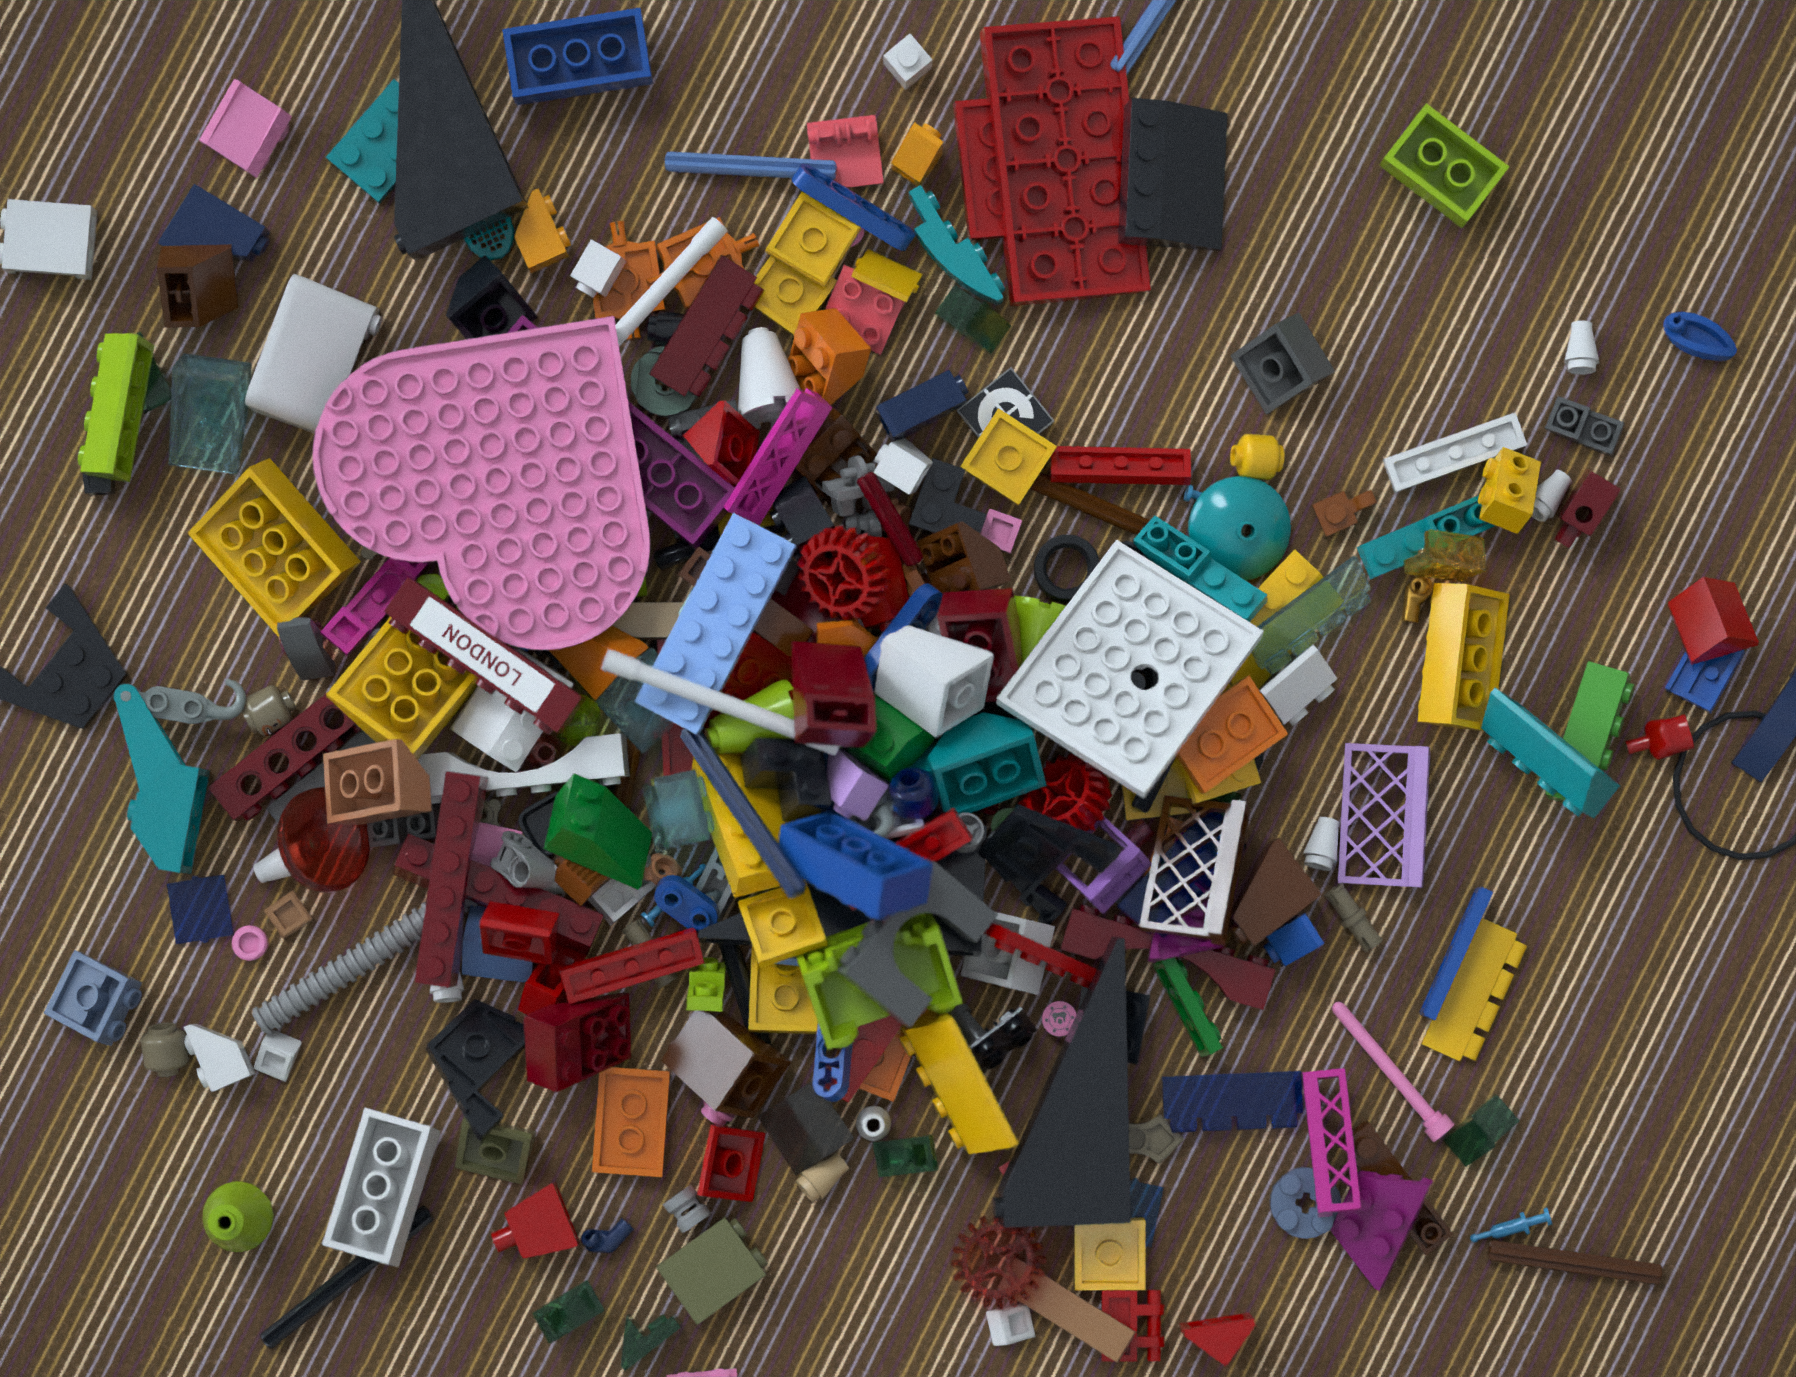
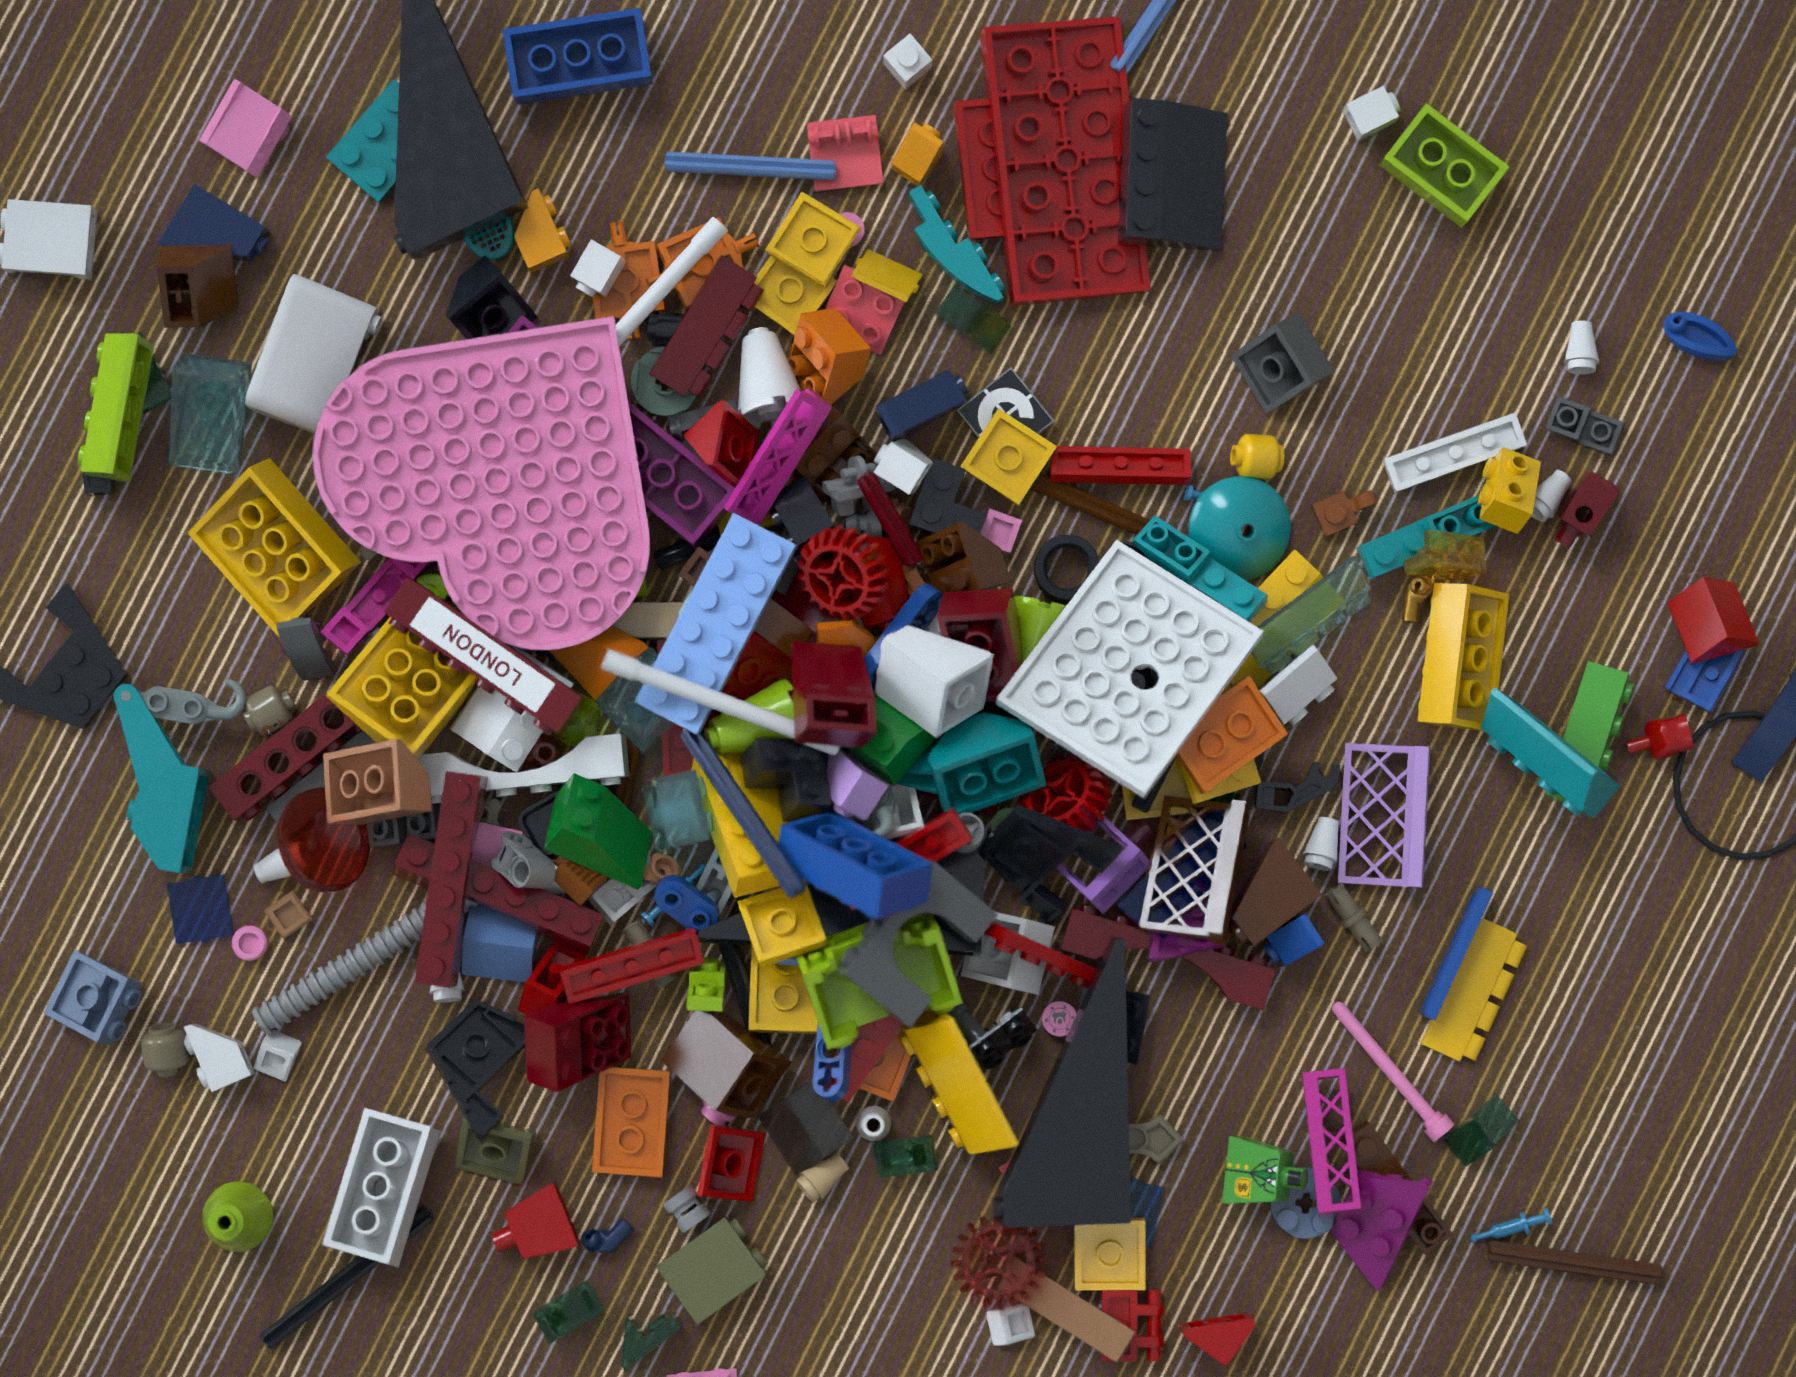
red slope [479,901,560,965] -> none
blue beam [791,164,915,251] -> none
clear blue head [889,767,938,820] -> none
green plate [1152,958,1223,1057] -> none
clear blue windscreen [1161,1071,1303,1133] -> none
none -> bright green torso [1222,1136,1308,1204]
none -> black piece [1254,762,1340,813]
none -> white brick [1342,86,1400,141]

